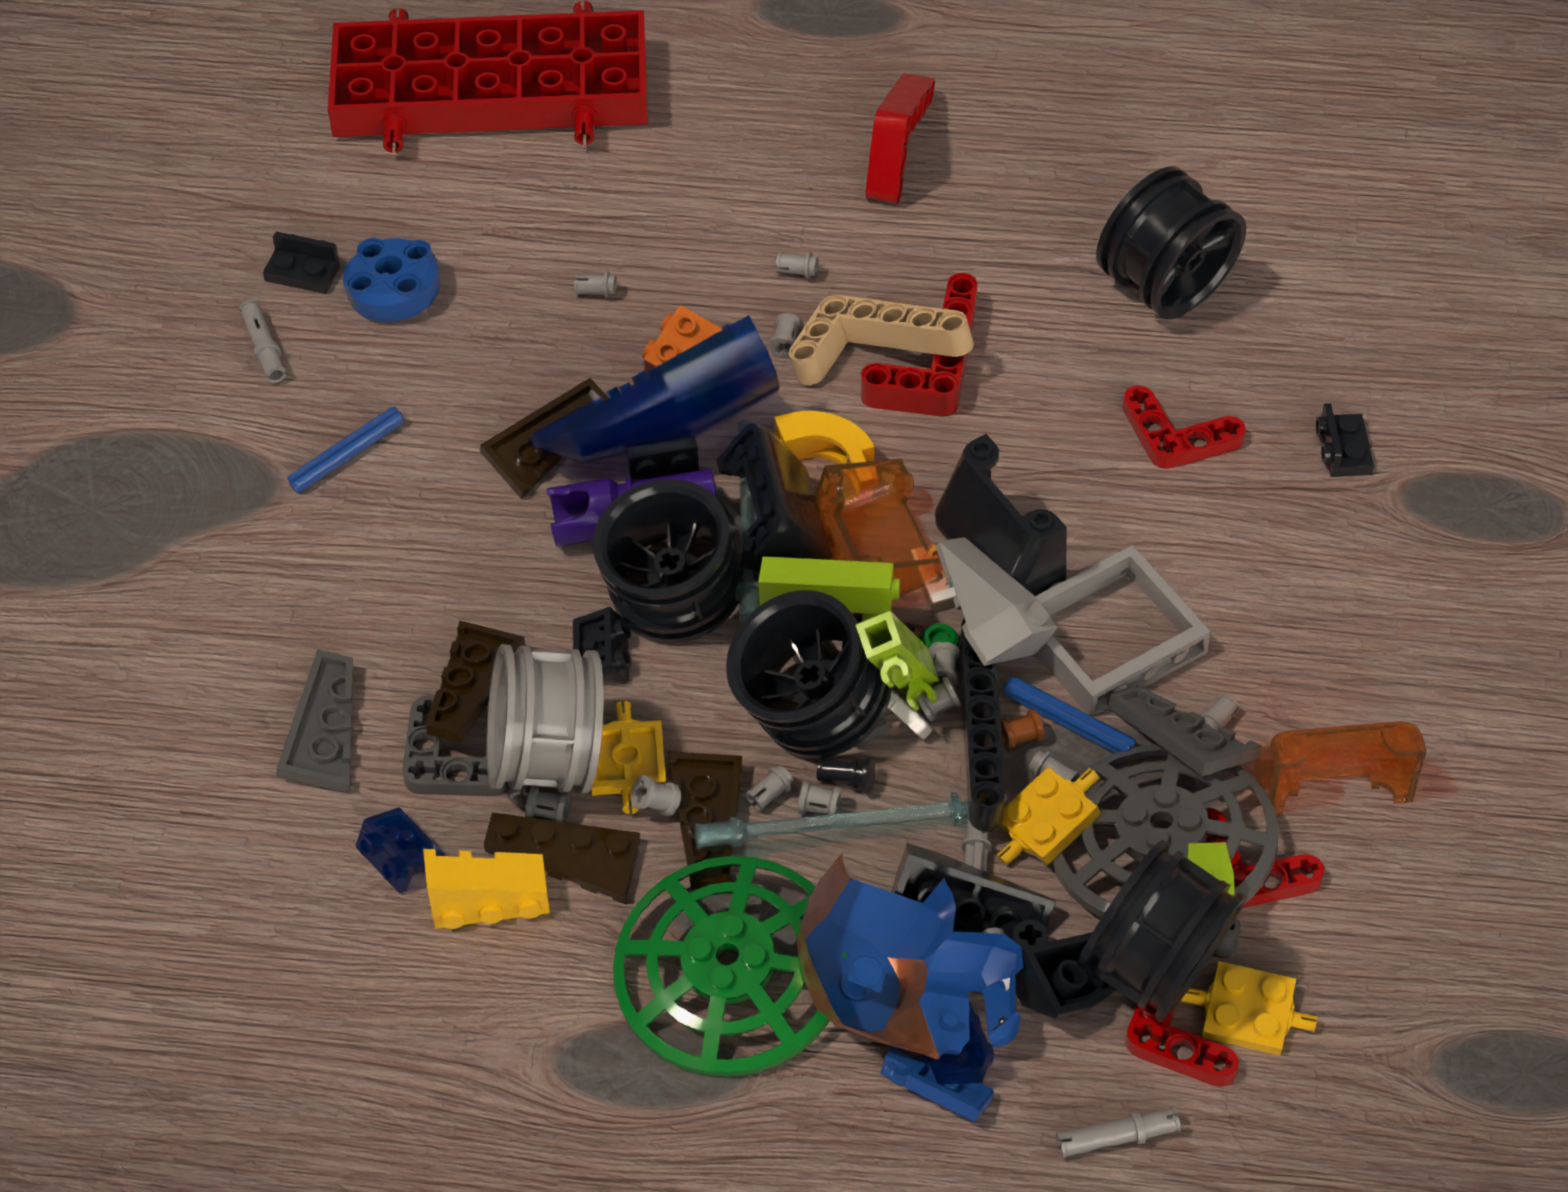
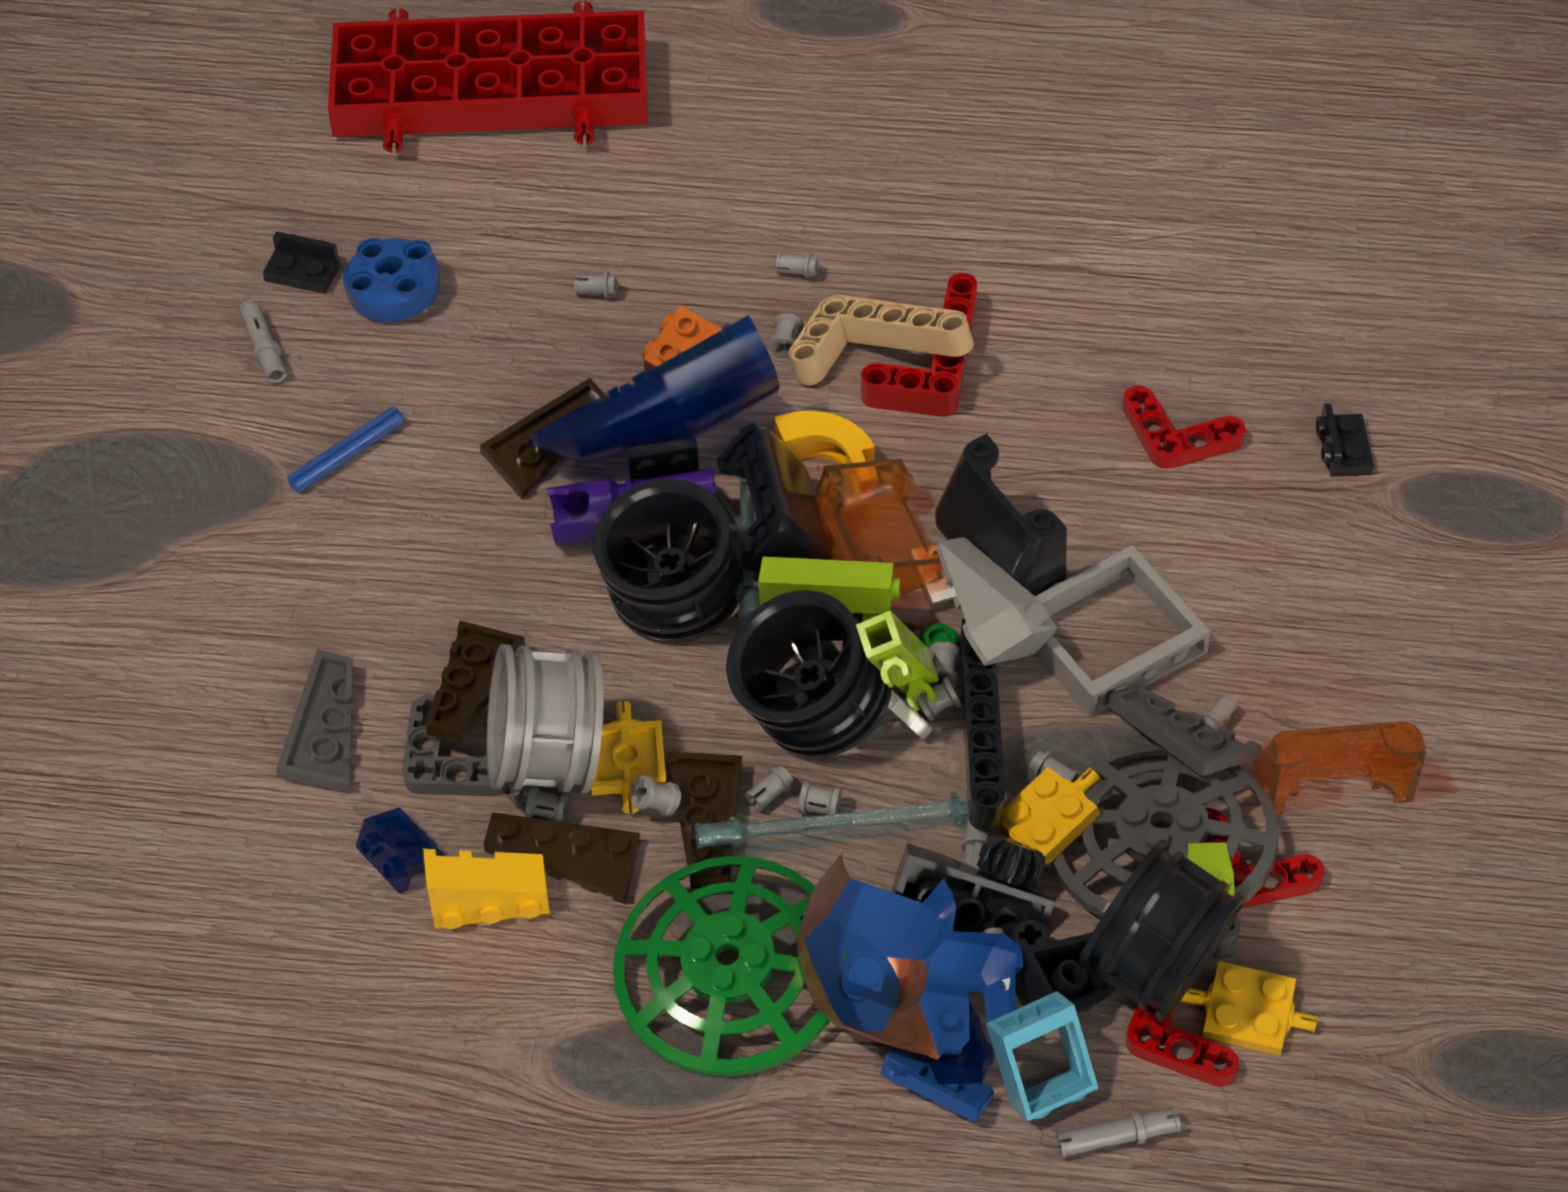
black bracket [573,607,632,684] -> none
black pin [816,757,875,794] -> none
red beam [865,73,935,204] -> none
dark orange bush [1000,709,1045,751] -> none
blue axle [1003,676,1136,753] -> none
black wheel [1096,166,1246,320] -> none
none -> black gear [977,835,1045,889]
none -> medium azure window [986,991,1098,1121]

